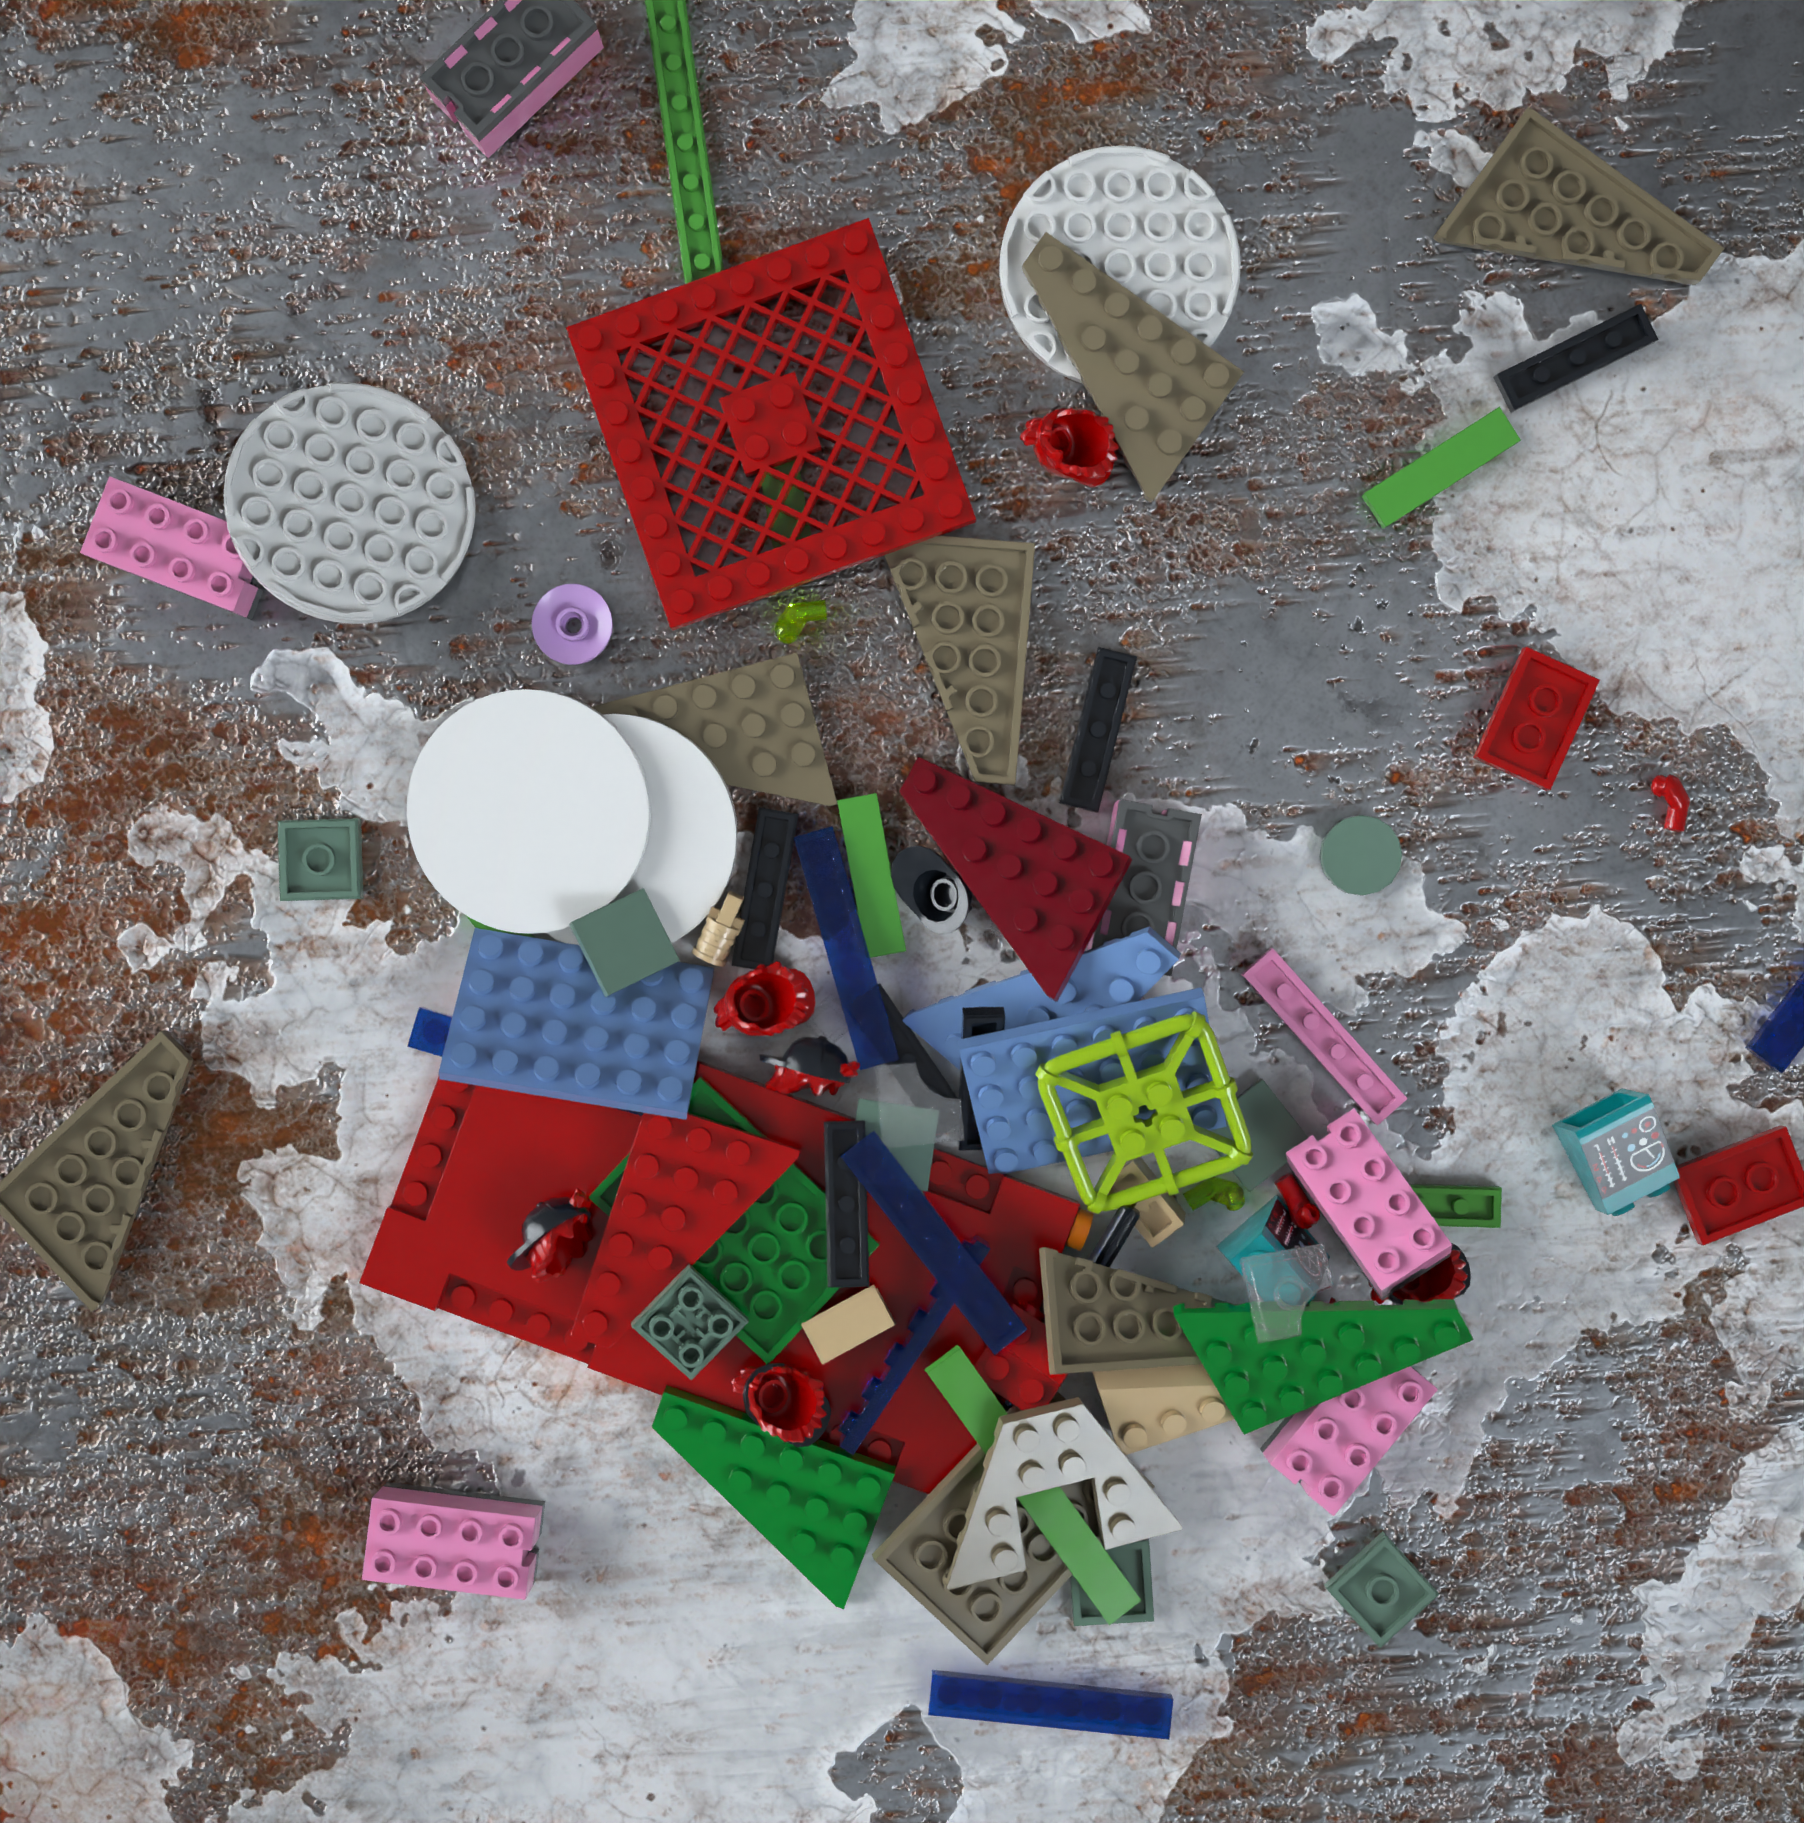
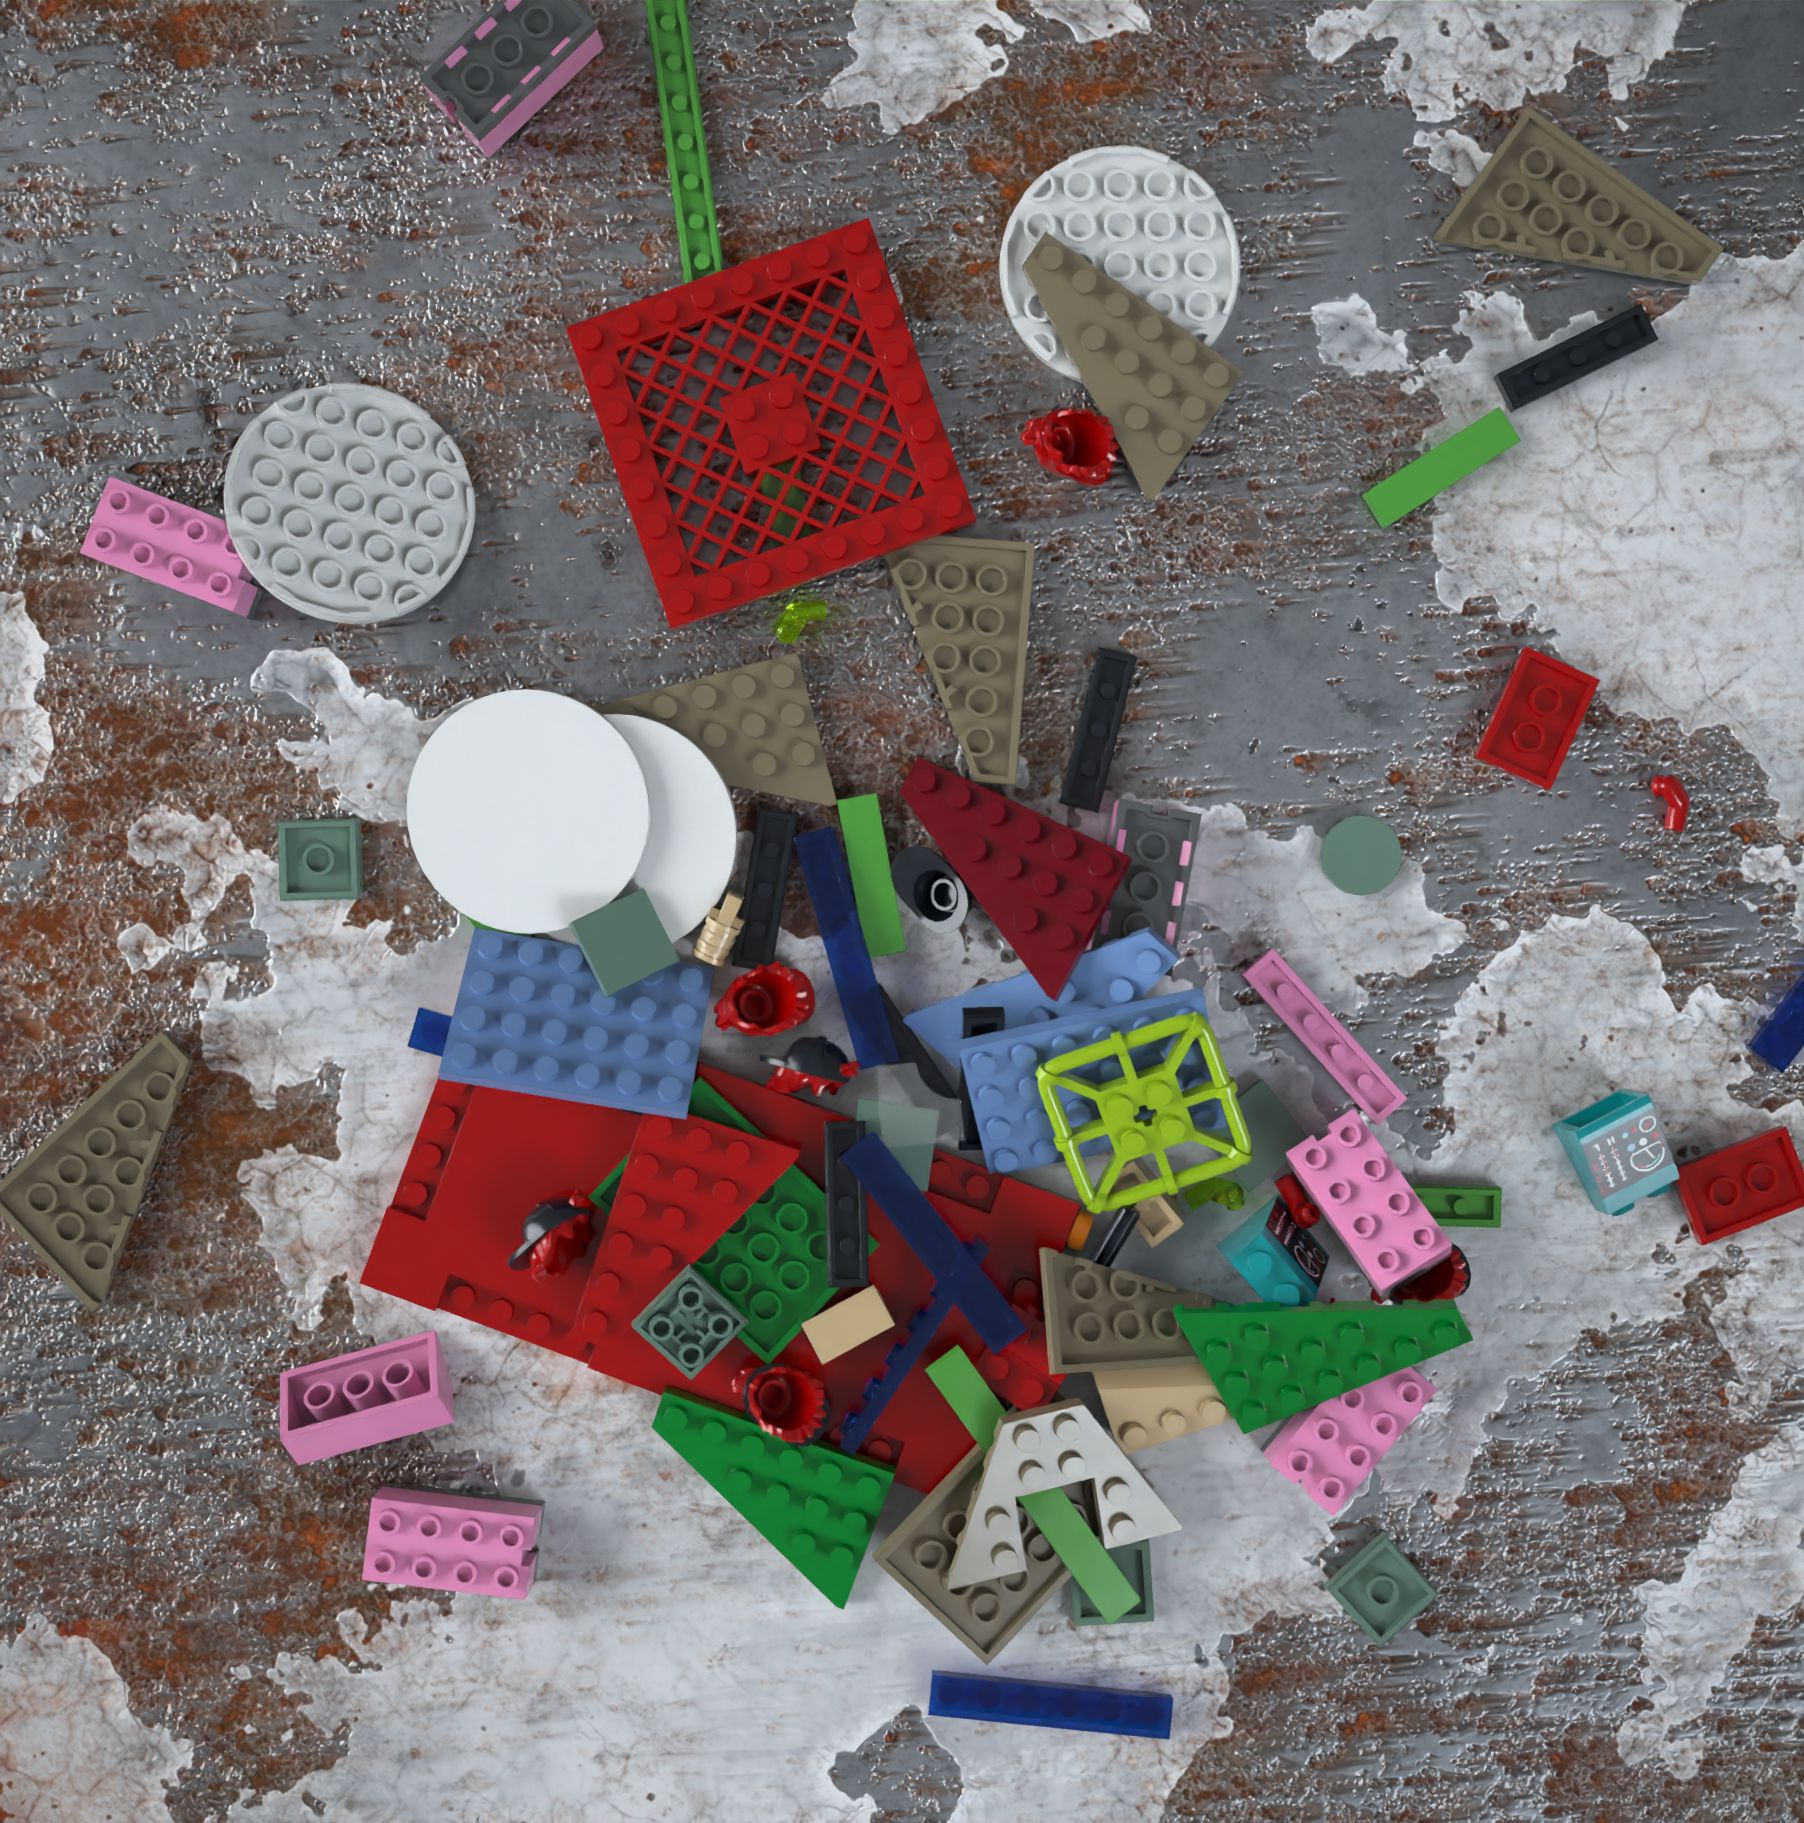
lavender dish [532,584,613,665] -> none
clear tile [1240,1243,1334,1344] -> none
none -> bright pink slope [280,1330,455,1466]

